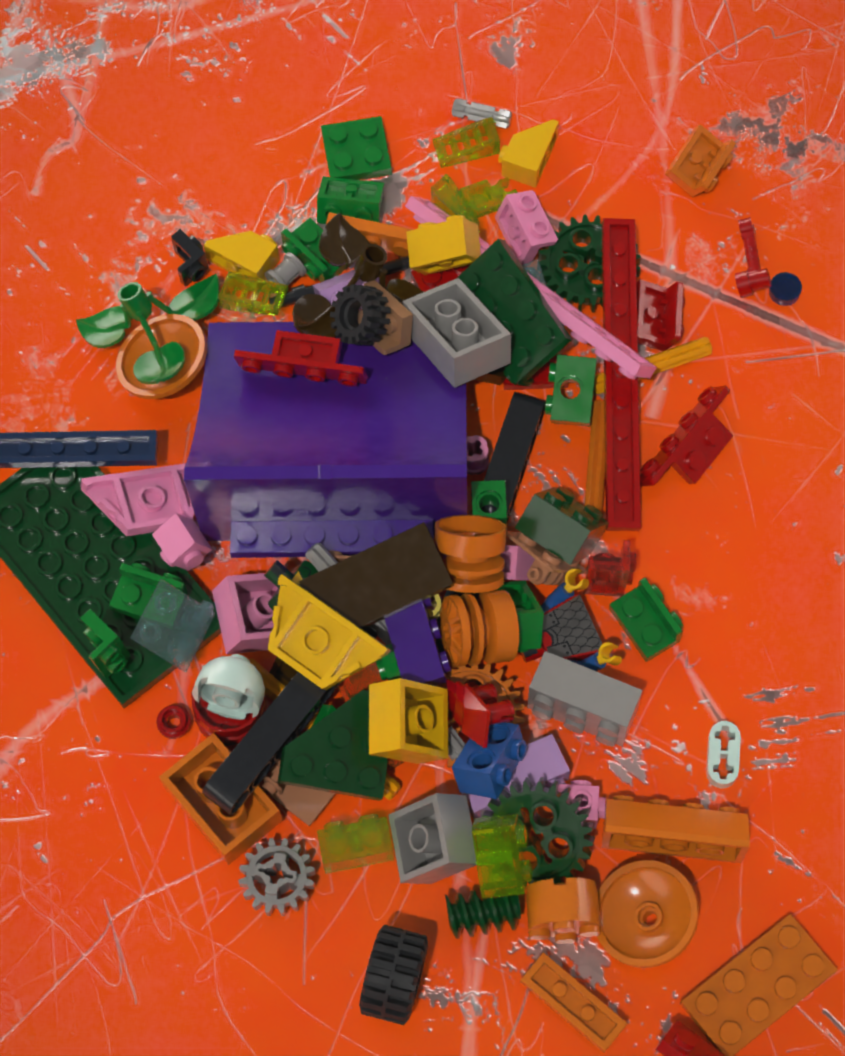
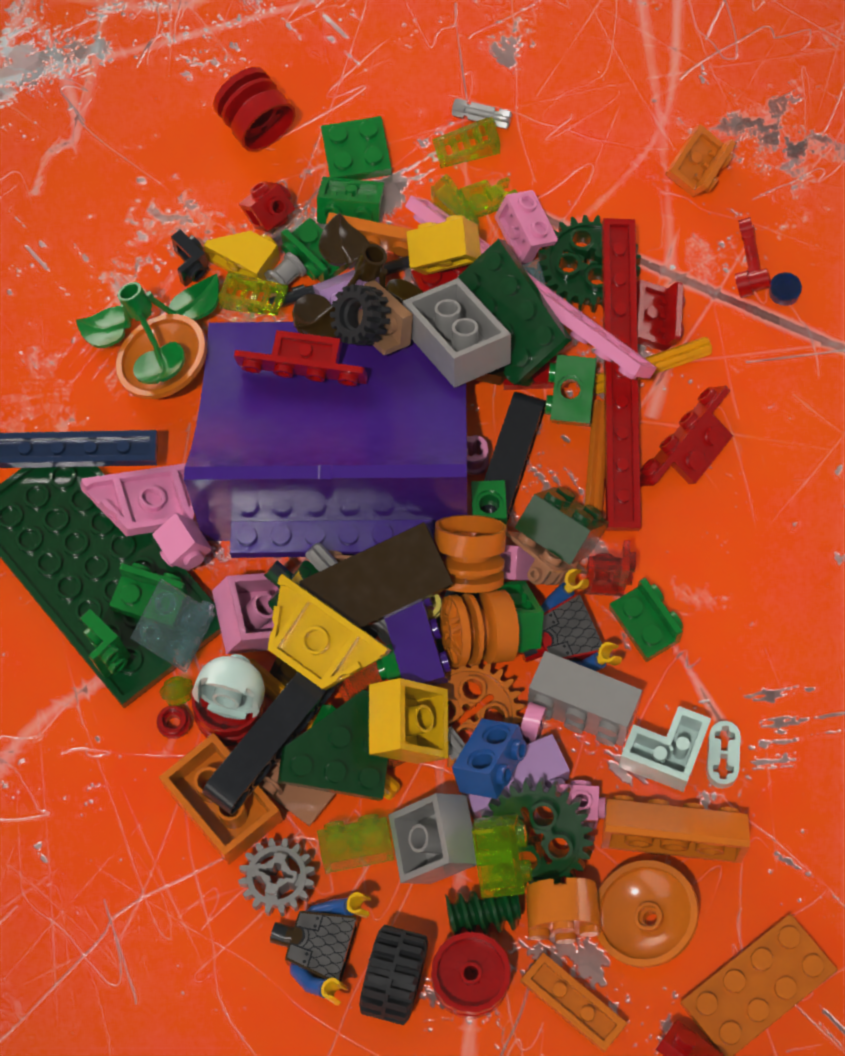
red connector [445,679,515,748] -> none
yellow slope [498,119,559,188] -> none
none -> clear neon green plate [159,676,193,706]
none -> red wheel [213,67,296,151]
none -> red brick [239,181,295,232]
none -> torso [270,892,371,1006]
none -> red wheel [431,932,511,1019]
none -> bright pink beam [520,702,547,744]
none -> light aqua brick [619,706,711,792]

